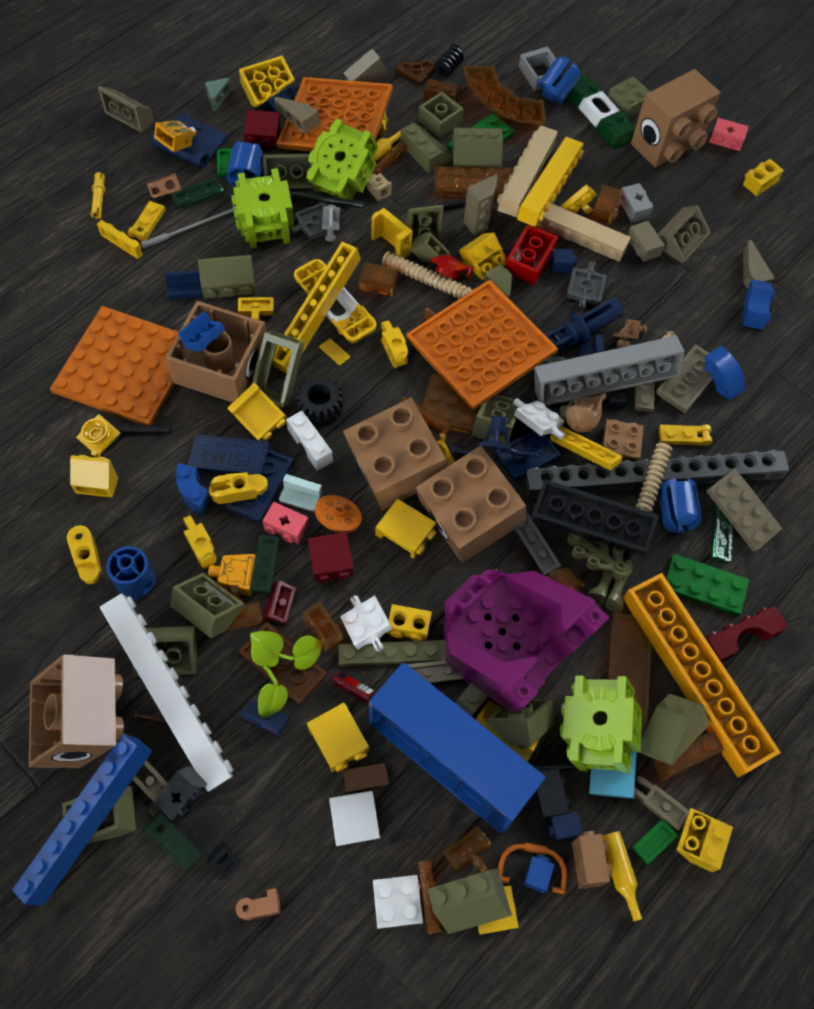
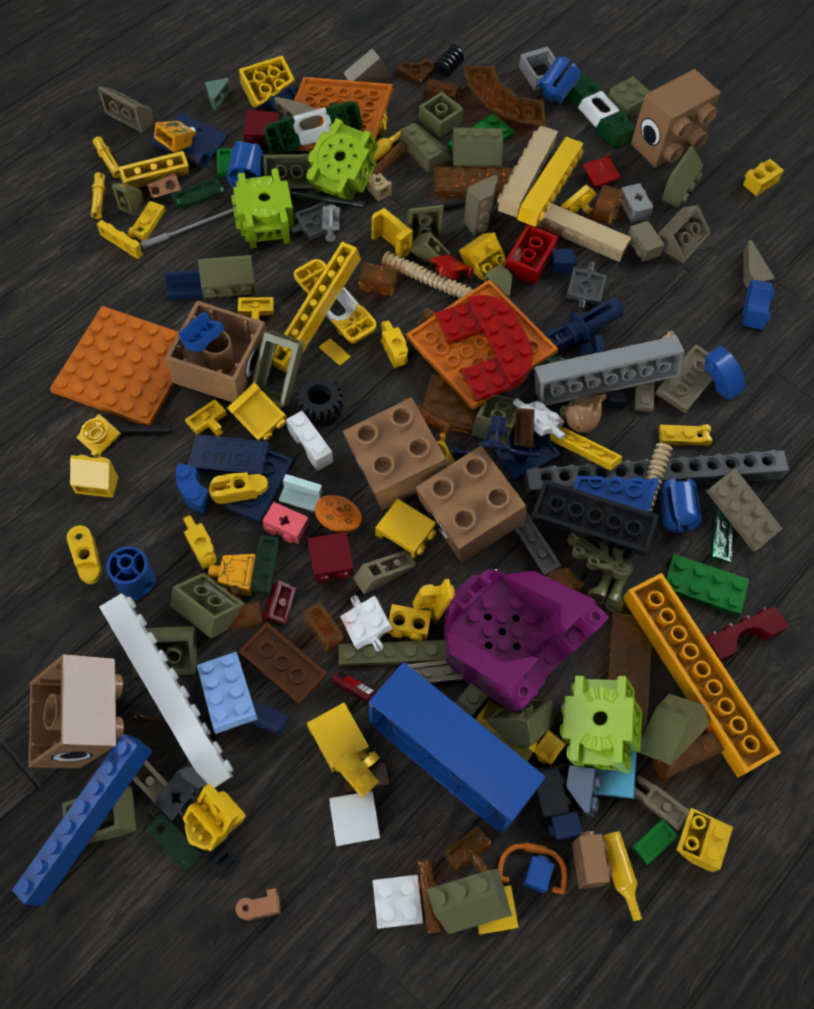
lime plant [250,631,322,718] -> none
medium nougat brick [601,419,644,462] -> none
medium nougat piece [613,319,647,348] -> none
coral brick [709,118,749,151] -> none
none -> yellow pin [93,137,120,178]
none -> olive slope [112,183,144,215]
none -> yellow brick [119,151,189,188]
none -> yellow piece [182,784,246,851]
none -> yellow plate [185,399,227,437]
none -> light blue plate [197,652,257,734]
none -> dark green piece [264,100,363,154]
none -> yellow plate [333,748,380,797]
none -> dark tan slope [353,550,417,594]
none -> yellow bracket [413,579,455,624]
none -> red plate [435,295,533,402]
none -> reddish brown tile [514,408,535,447]
none -> yellow bracket [533,730,566,765]
none -> sand blue slope [566,765,602,818]
none -> blue wing [574,476,659,512]
none -> red hat [583,154,621,187]
none -> olive slope [661,146,703,208]

